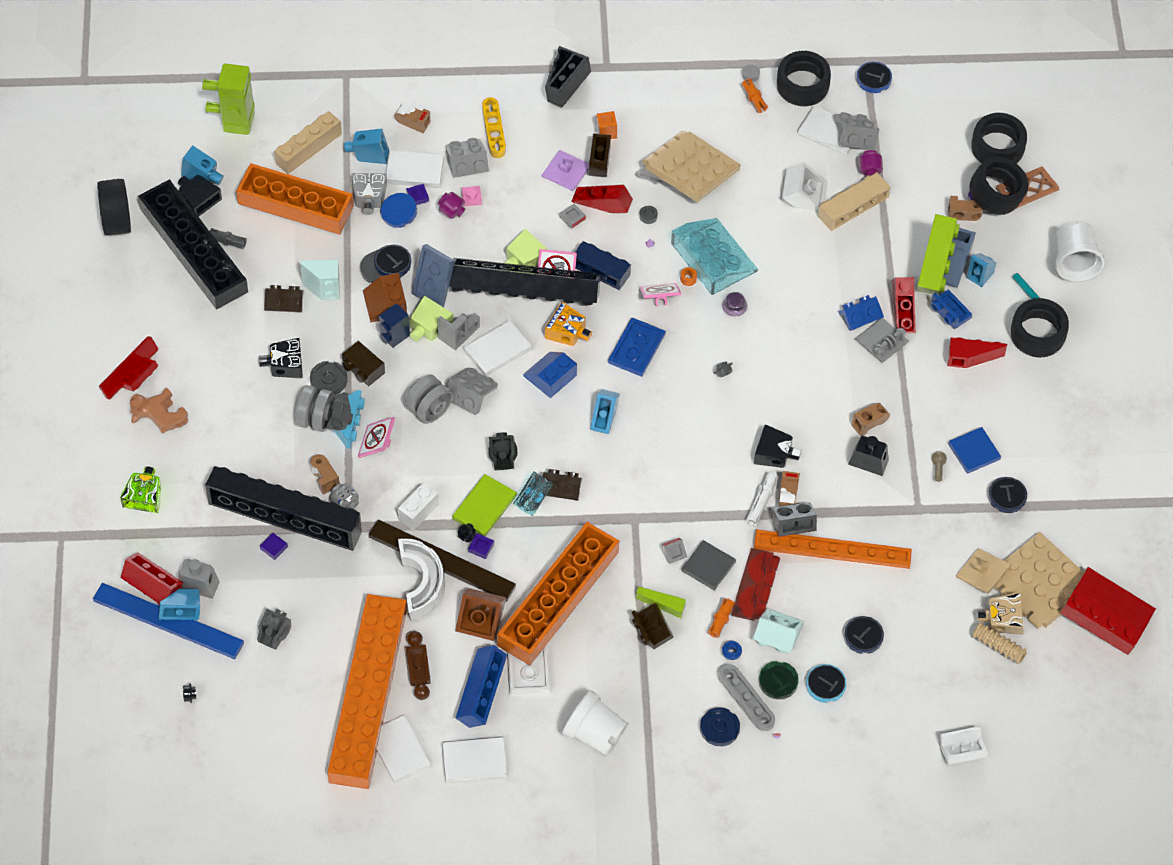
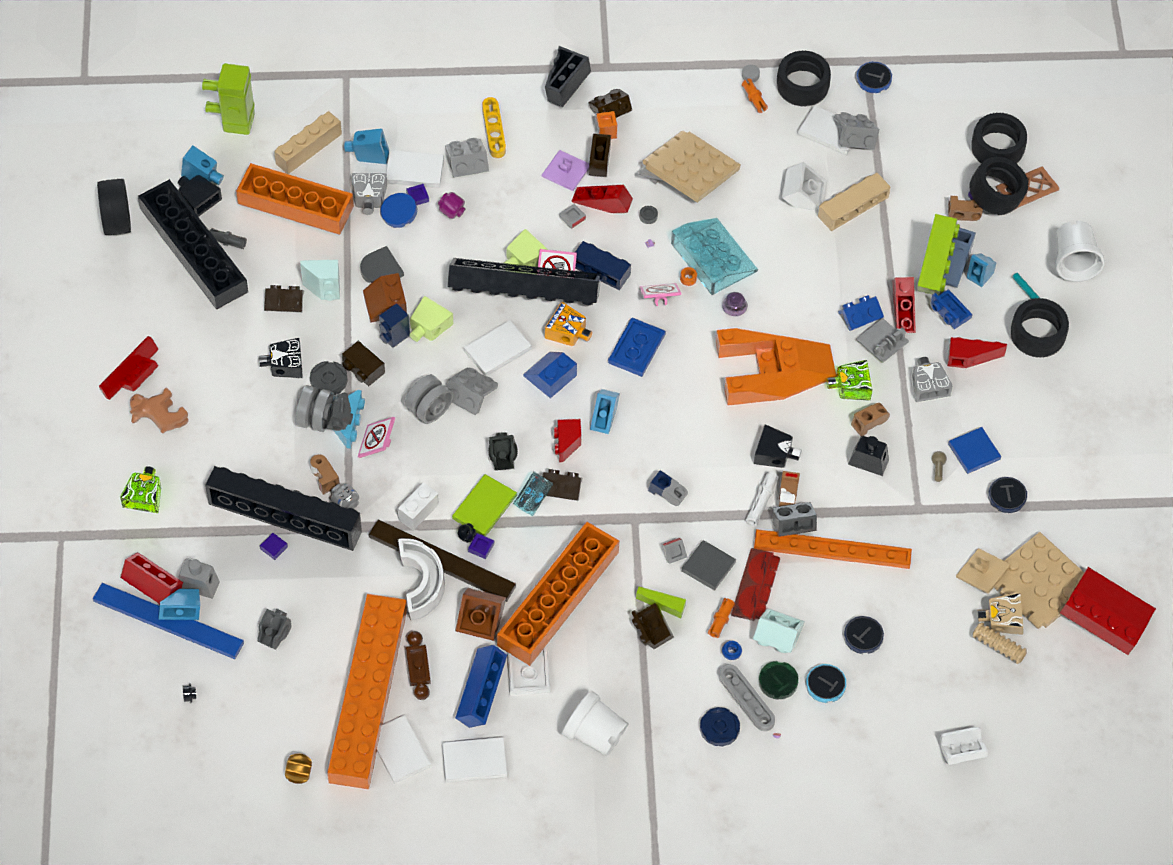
black tile [374,244,411,277] -> none
medium nougat leg [394,103,431,133] -> none
sand blue tile [411,244,455,307] -> none
light grey panel [438,313,480,351] -> none
bright pink plate [462,186,482,206] -> none
dark grey plate [714,361,733,377] -> none
magenta head [859,150,883,177] -> none
none -> pearl gold piece [285,754,312,784]
none -> red slope [554,419,582,462]
none -> dark brown bracket [588,89,632,118]
none -> leg [648,470,688,506]
none -> orange wedge [716,328,837,405]
none -> clear neon green torso [827,360,872,400]
none -> light grey torso [912,357,953,402]

